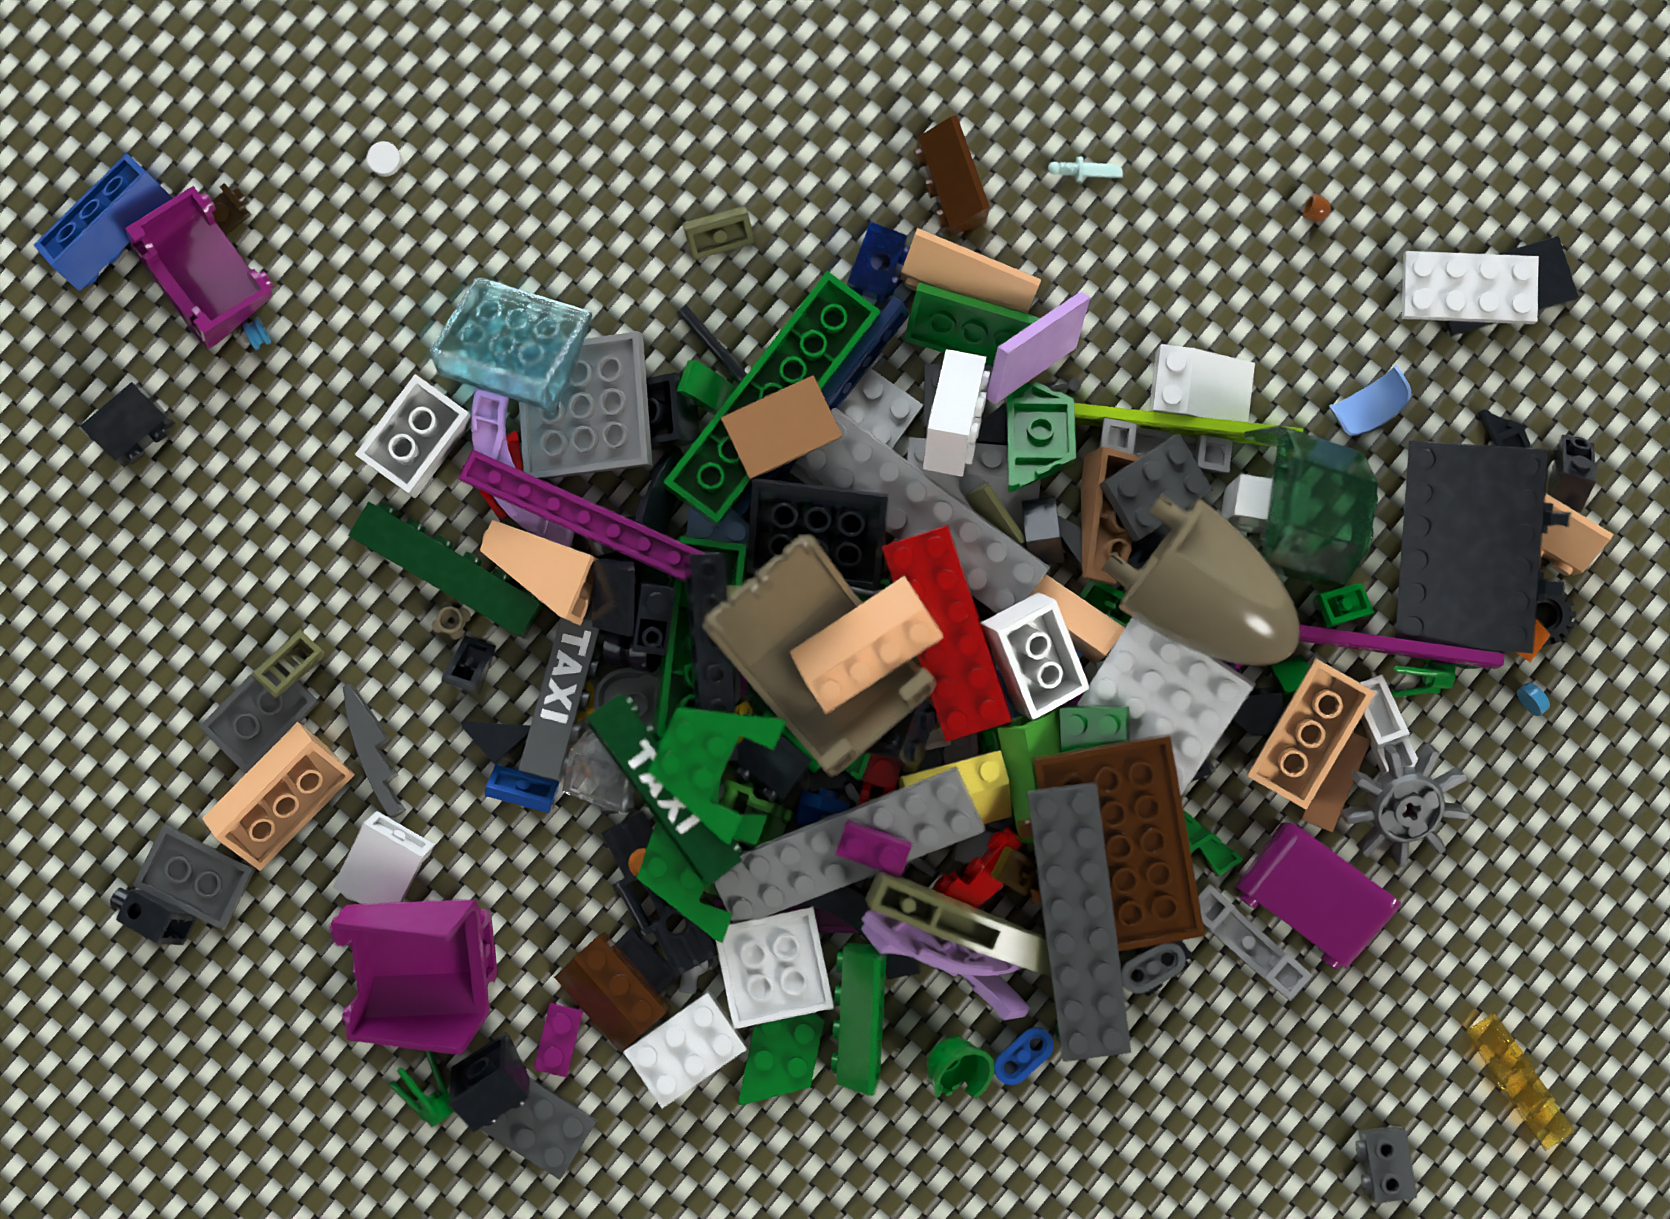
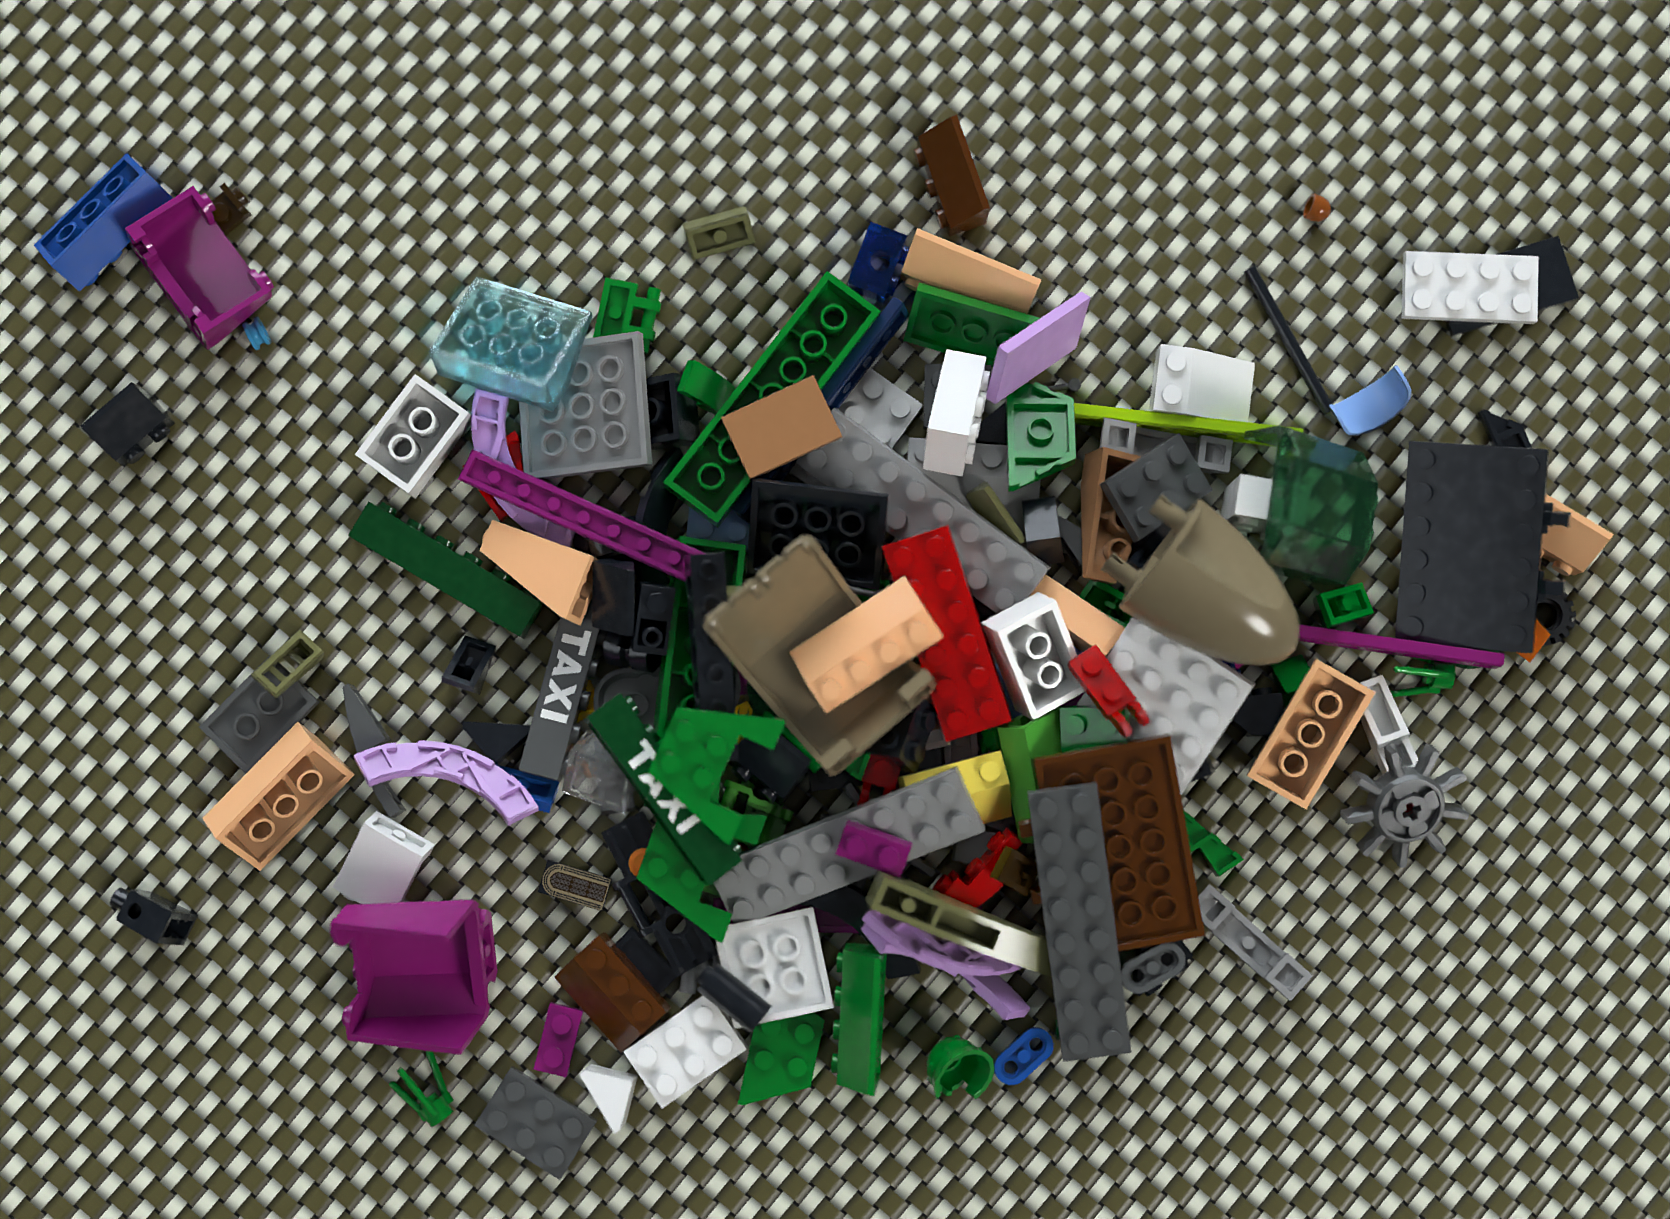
dark grey plate [132,825,256,930] -> none
white tile [367,141,402,176] -> none
dark tan plate [432,602,471,640] -> none
black slope [449,1032,530,1133] -> none
black bar [677,305,747,384] -> none
blue bracket [794,788,850,826] -> none
light aqua piece [1048,157,1123,182] -> none
magenta windscreen [1234,822,1401,970] -> none
medium nougat tile [1300,732,1371,833] -> none
dark grey brick [1355,1125,1417,1204] -> none
clear yellow slope [1466,1012,1575,1152] -> none
dark azure tile [1517,682,1550,716] -> none
black slope [1548,435,1596,512] -> none
none -> lavender tile [354,741,538,826]
none -> tile [538,860,613,911]
none -> white slope [579,1064,638,1134]
none -> green plate [593,277,662,354]
none -> black brick [696,964,772,1033]
none -> red hinge [1067,644,1150,738]
none -> black piece [1244,266,1333,415]

